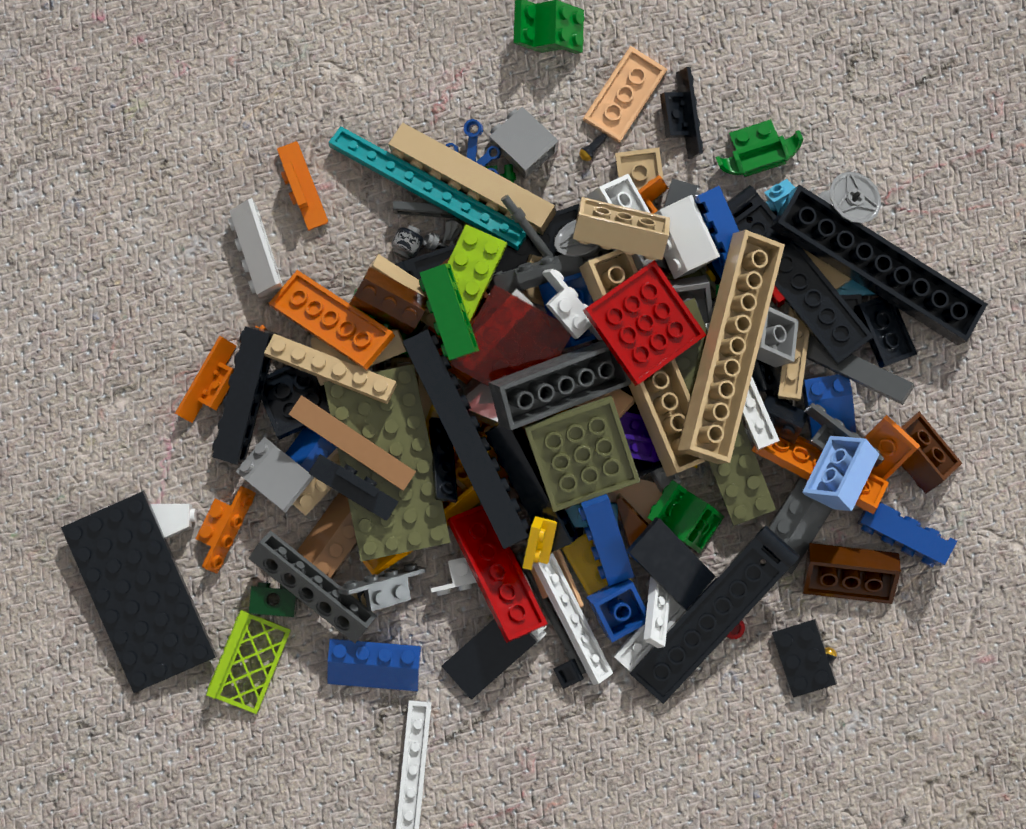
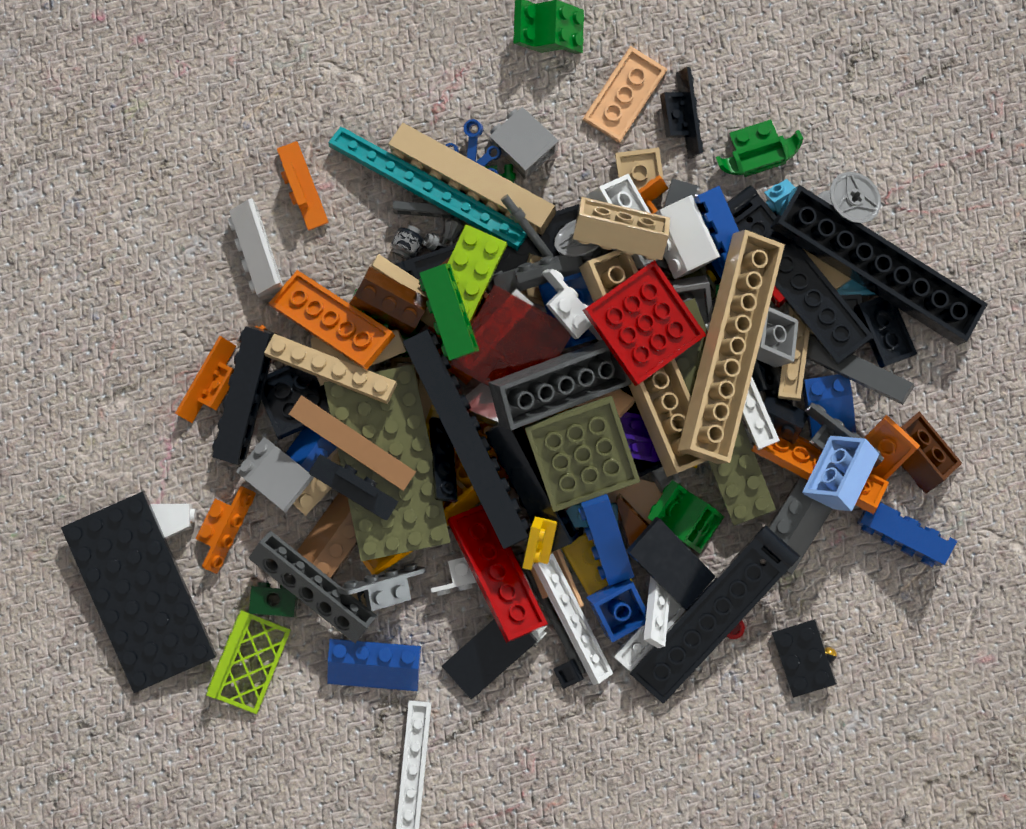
black piece [579,133,607,161] -> none
reddish brown slope [803,543,901,604] -> none

